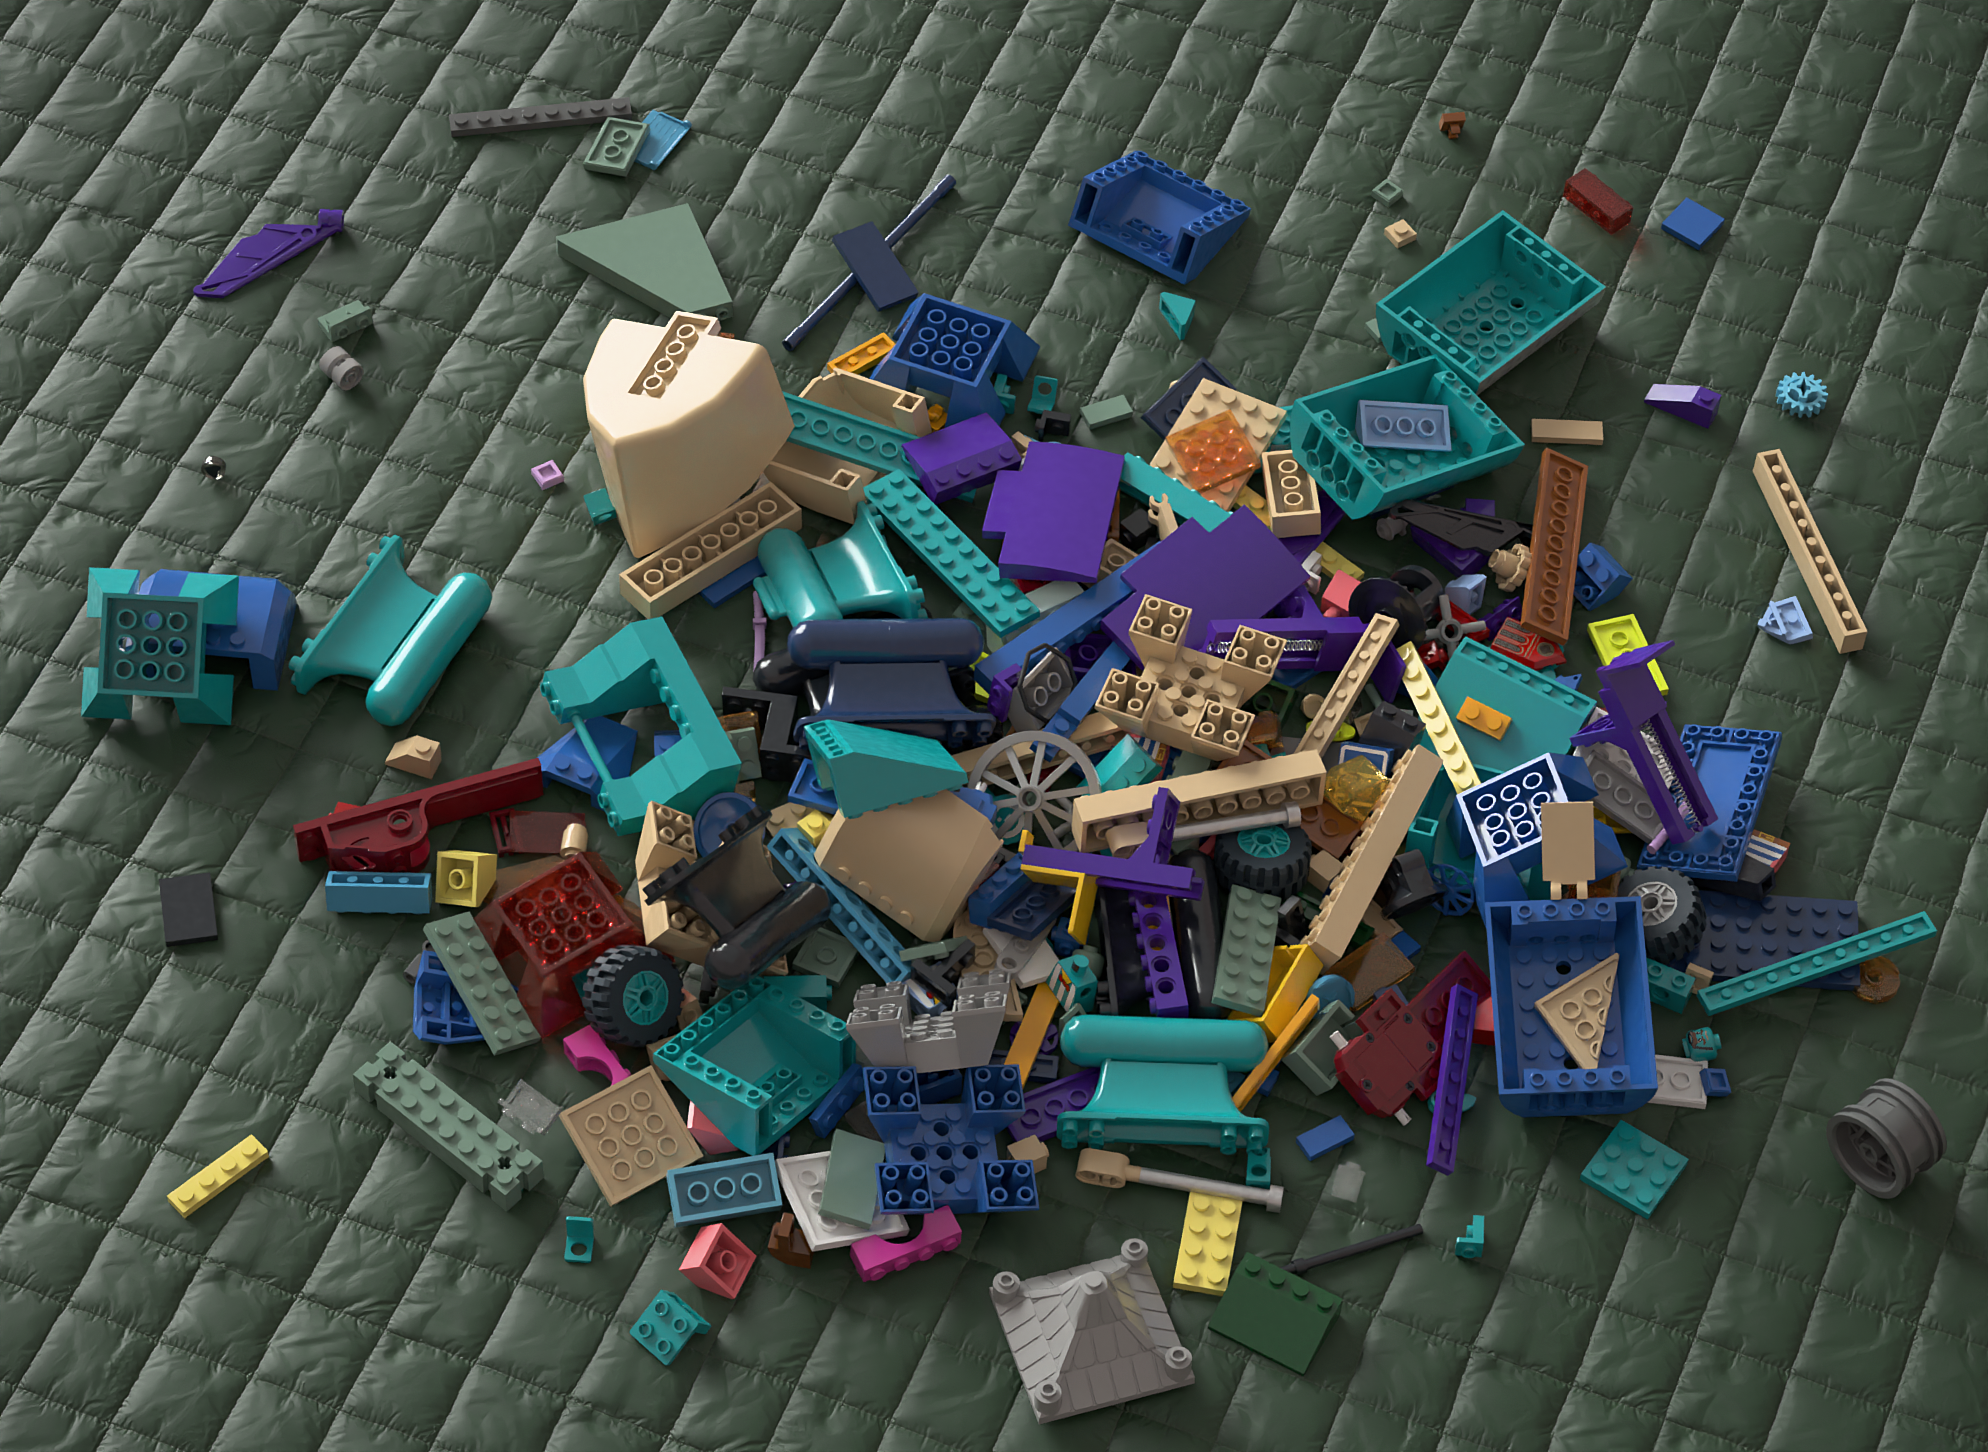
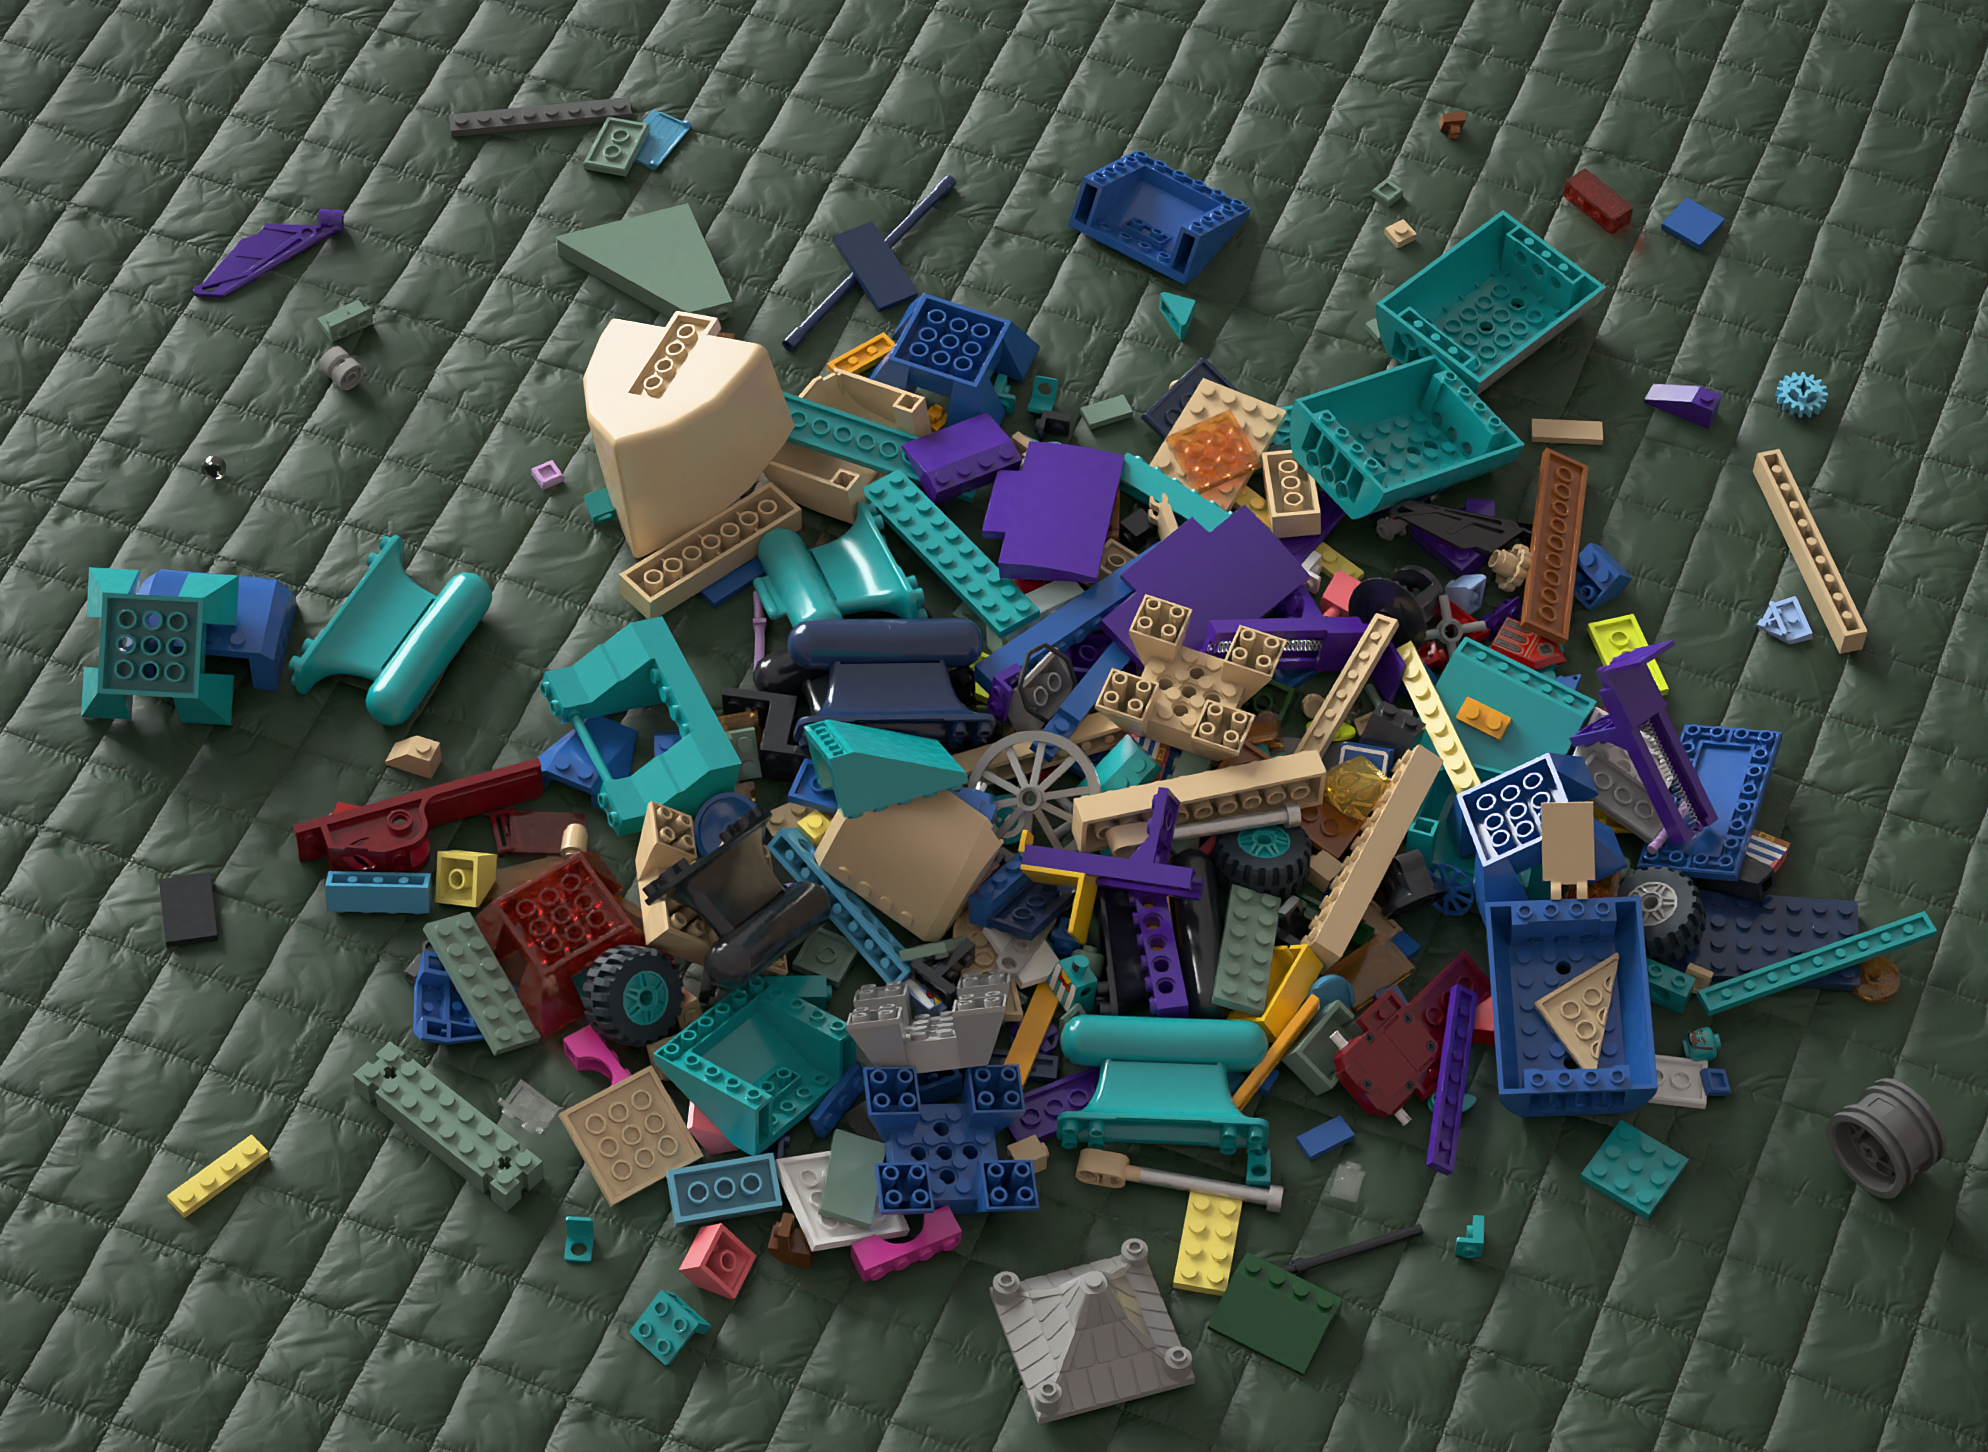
light blue slope [1355,400,1451,452] -> none

